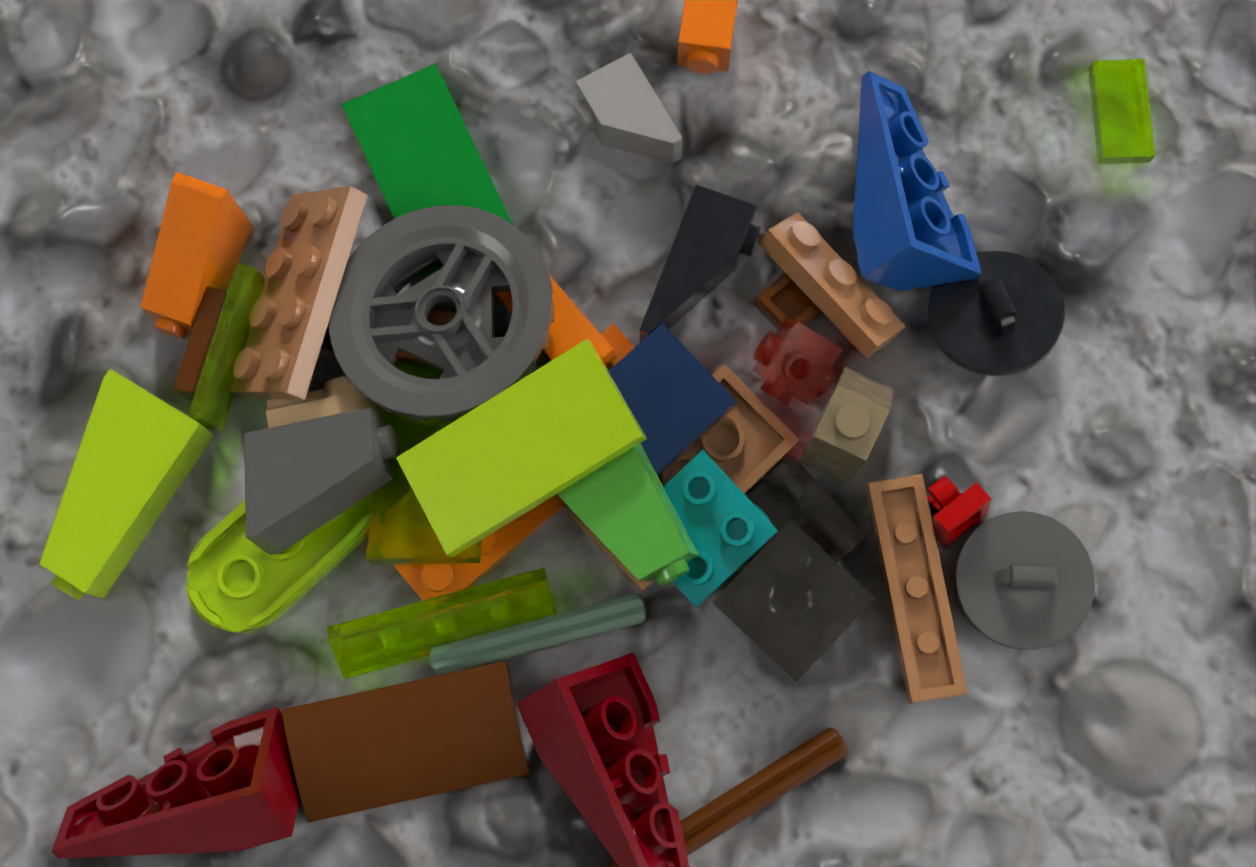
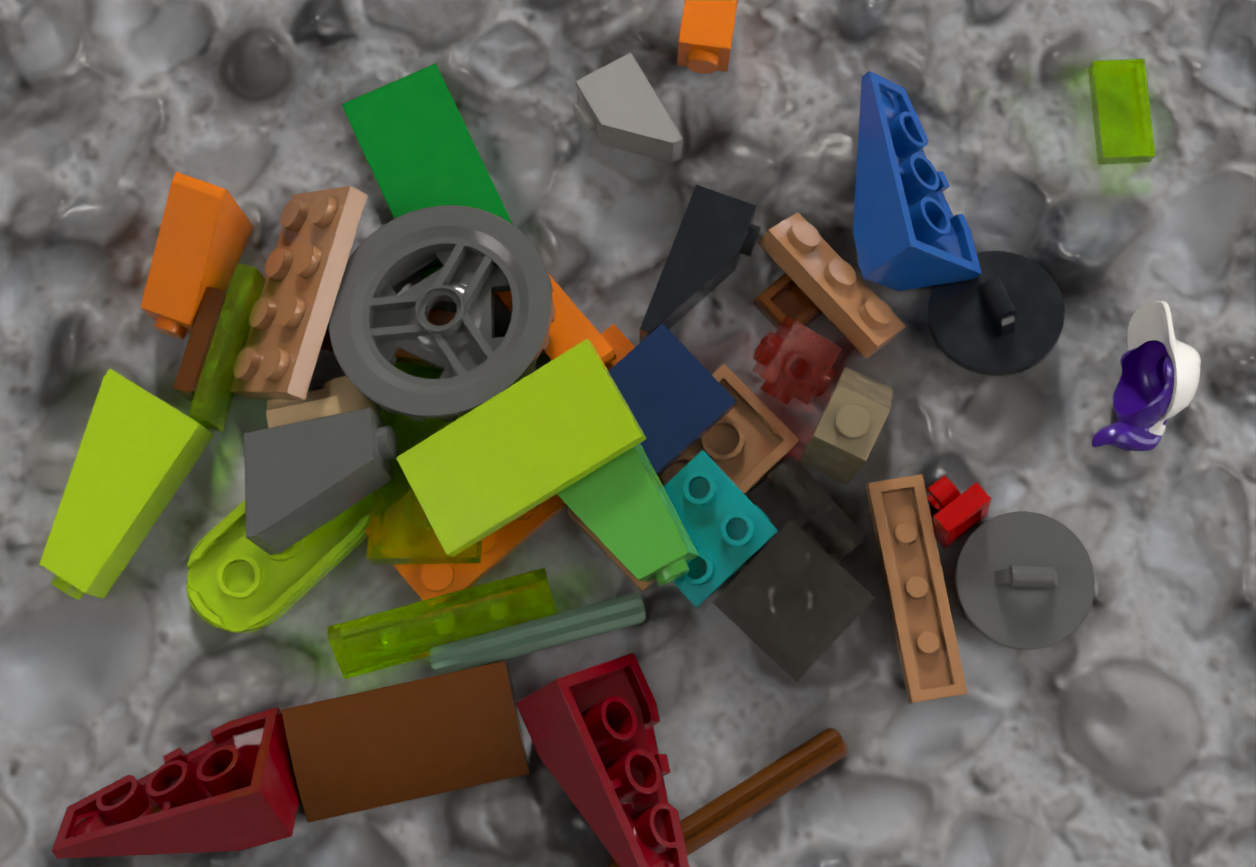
none -> dark purple hair [1092,301,1201,451]

